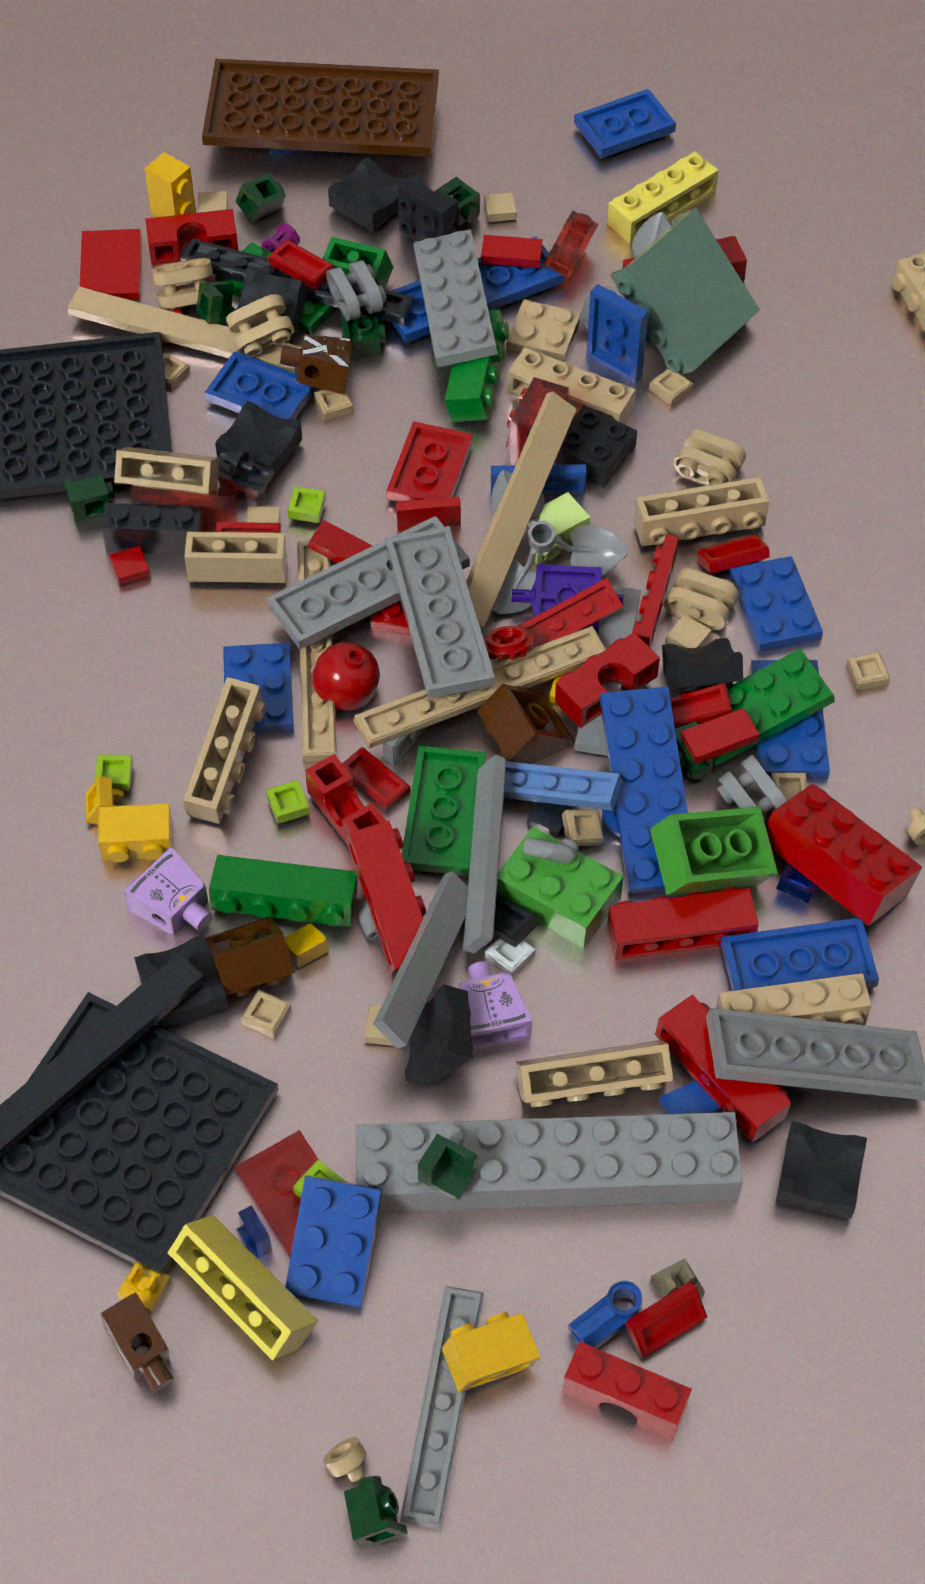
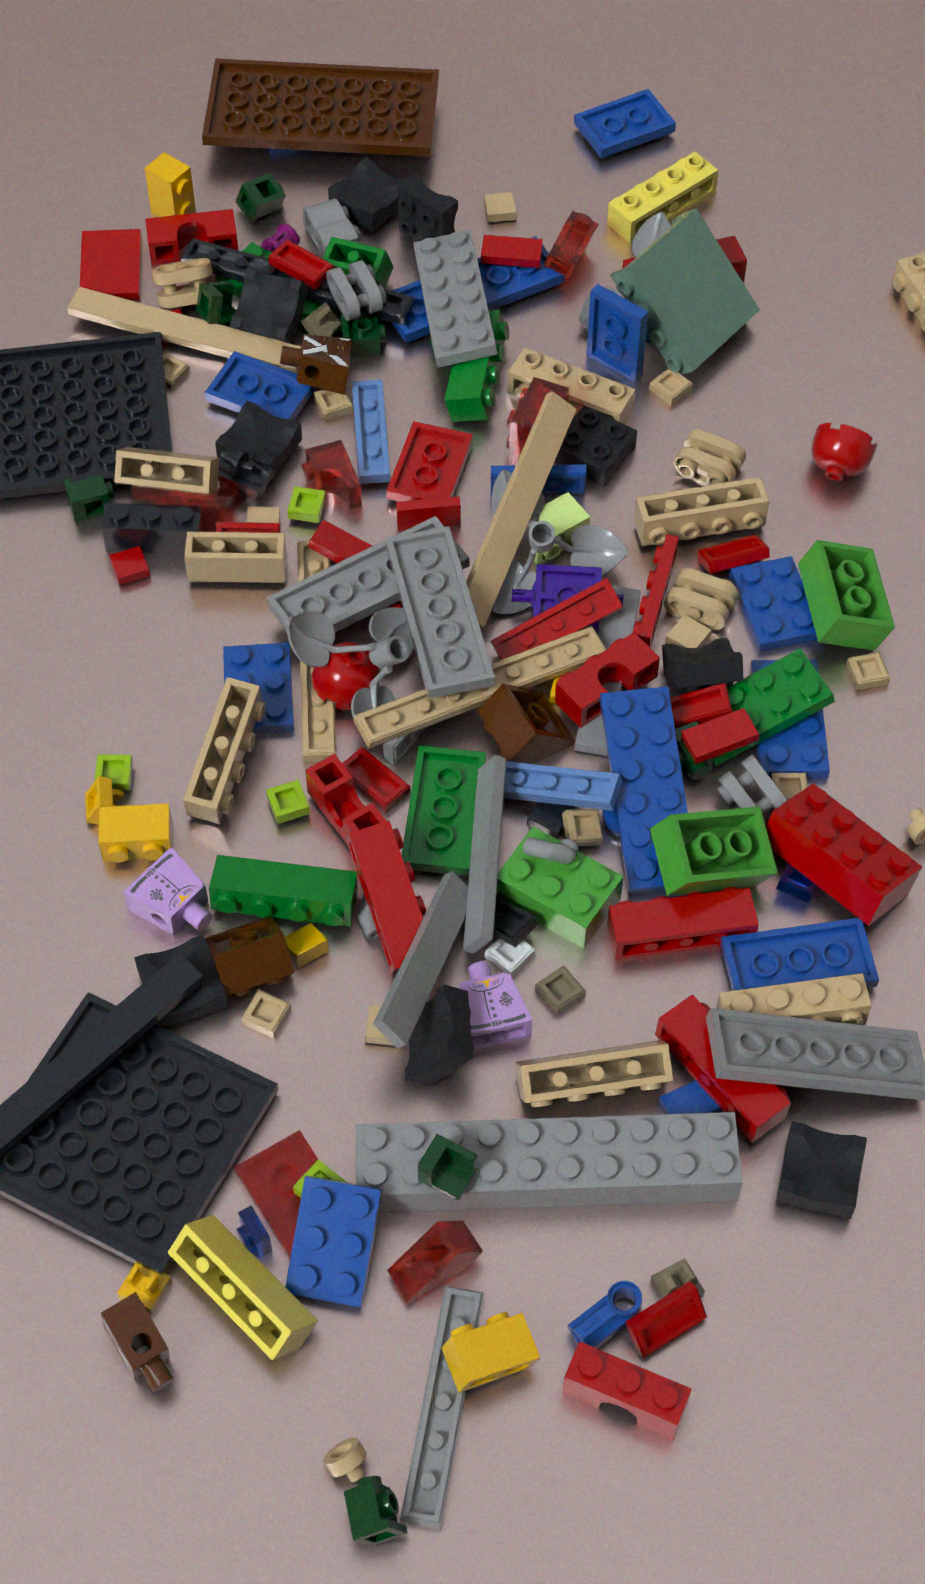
tan tile [198,191,228,213] -> none
tan brick [226,294,294,357] -> none
dark green brick [435,177,480,226] -> none
red gear [483,626,534,662] -> none
tan plate [506,299,581,362] -> none
none -> light grey plant [287,607,414,719]
none -> dark tan tile [301,302,341,337]
none -> clear red arch [302,440,362,509]
none -> light grey brick [303,199,361,259]
none -> medium blue plate [352,380,390,484]
none -> clear red arch [387,1220,483,1302]
none -> dark tan tile [535,965,586,1016]
none -> bright green brick [798,540,895,651]
none -> red cylinder [811,423,877,481]

